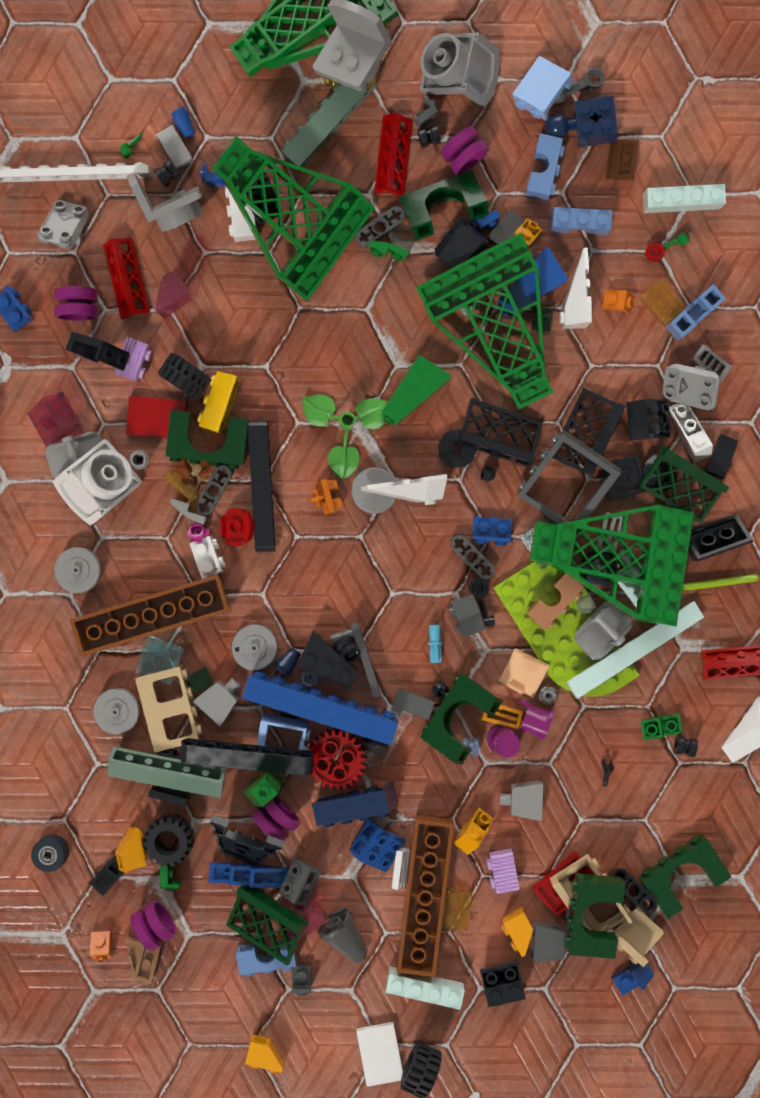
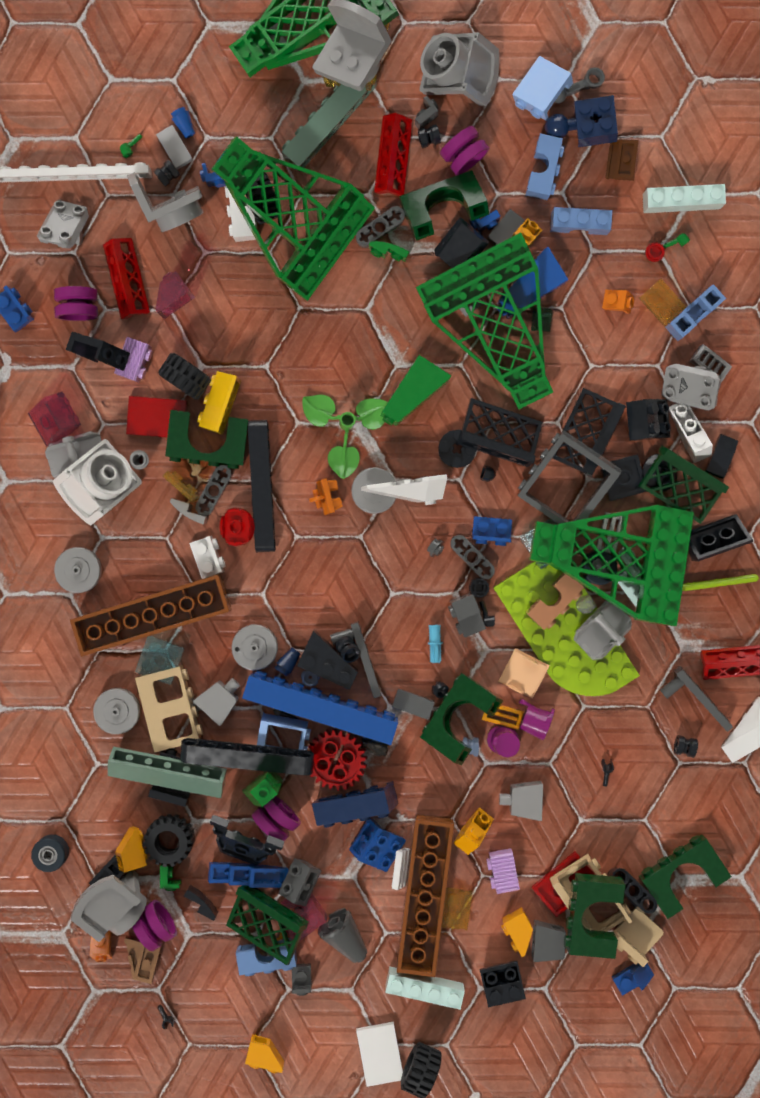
dark pink plate [187,522,210,544] -> none
clear green slope [187,667,214,693] -> none
light grey plate [538,686,557,705] -> none
white wedge [559,248,592,329] -> none
light aqua tile [566,601,704,699] -> none
green slope [641,713,683,740] -> none
none -> light grey piece [71,870,147,942]
none -> black hand [157,1005,175,1030]
none -> black slope [184,885,218,921]
none -> dark grey plate [427,539,444,557]
none -> dark grey piece [660,666,733,732]

